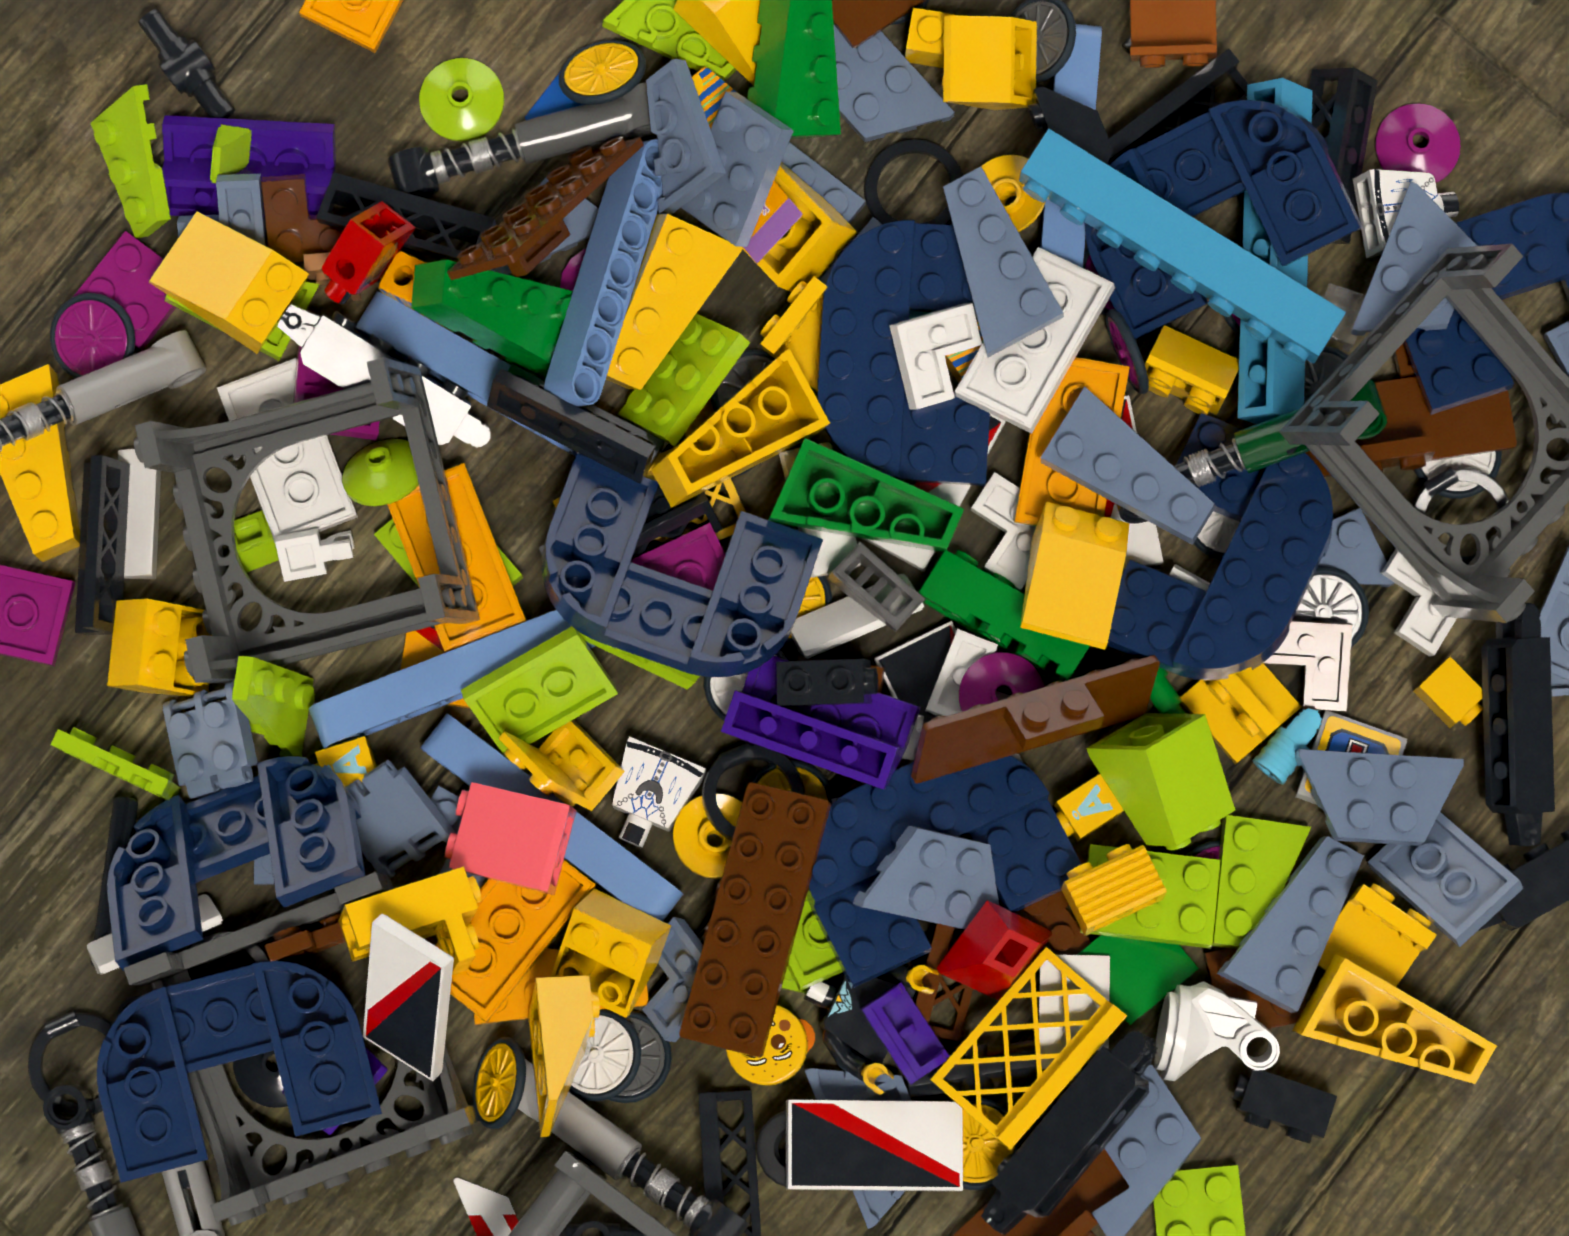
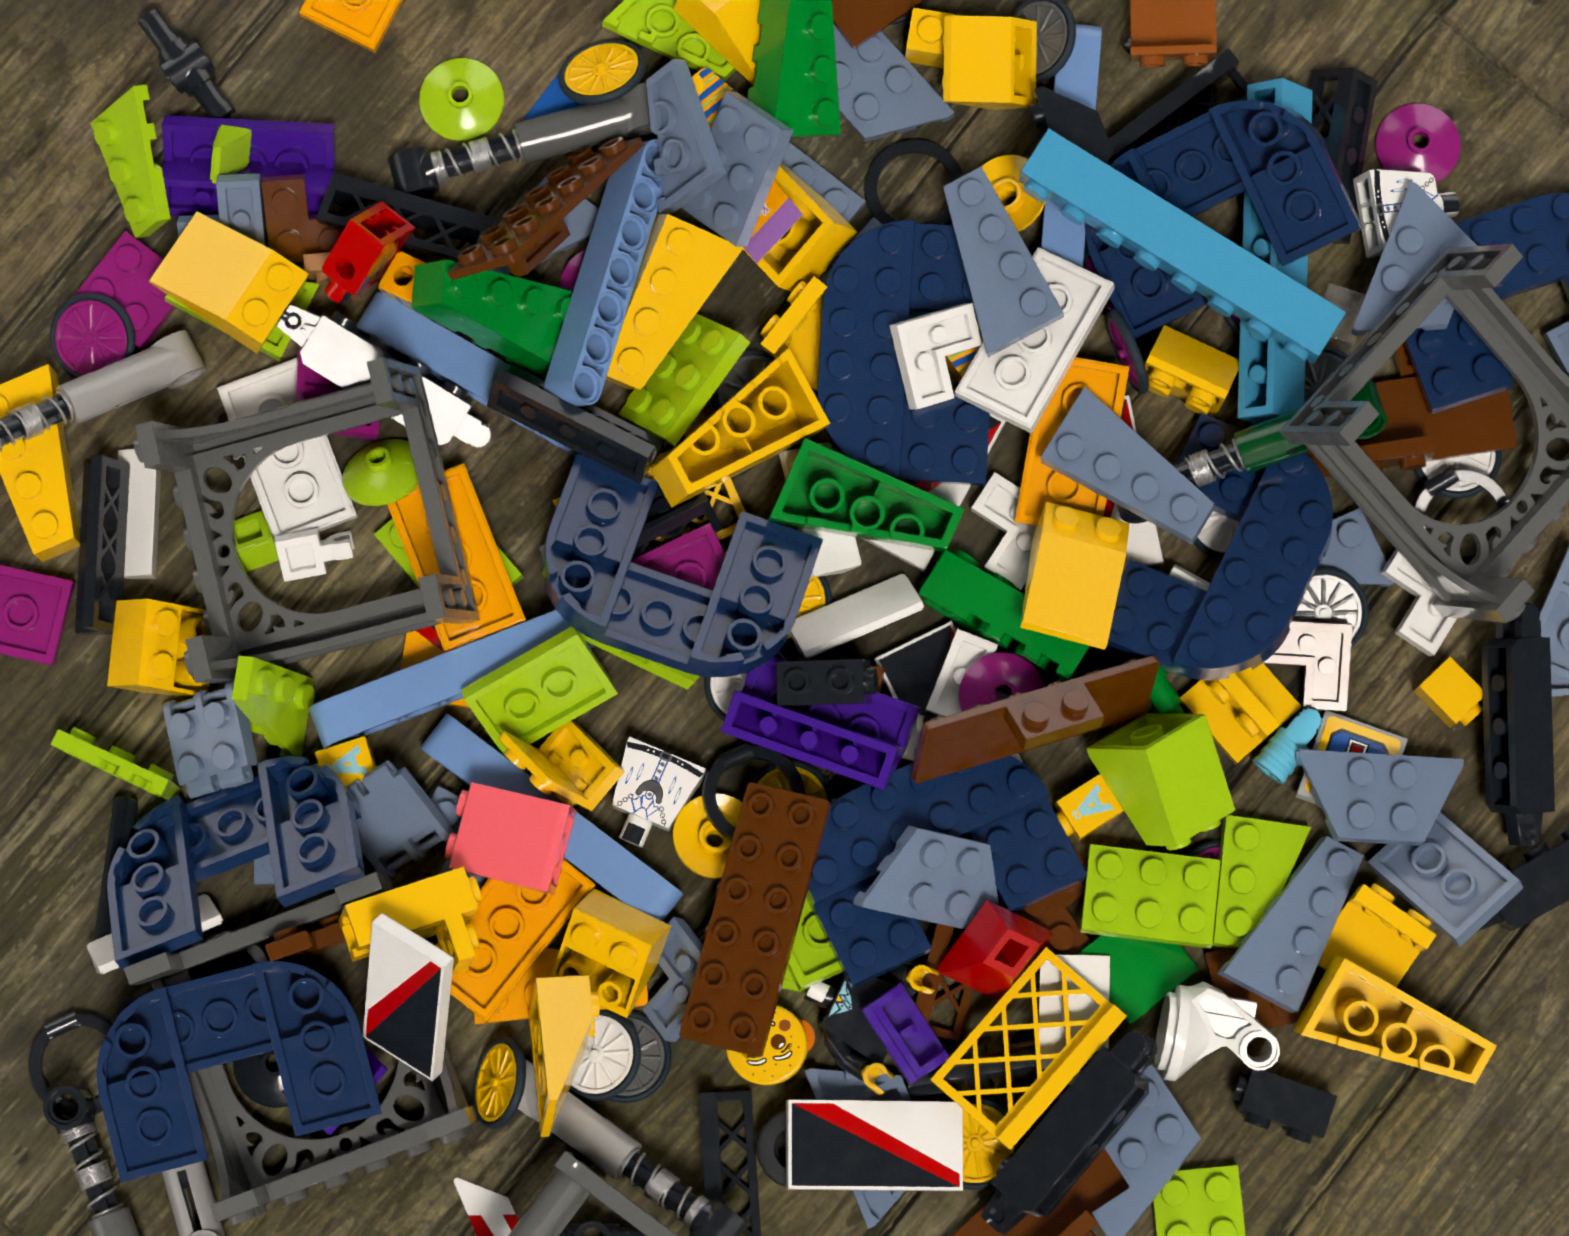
flat silver slope [828,542,925,632] -> none
yellow brick [1061,844,1167,936] -> none

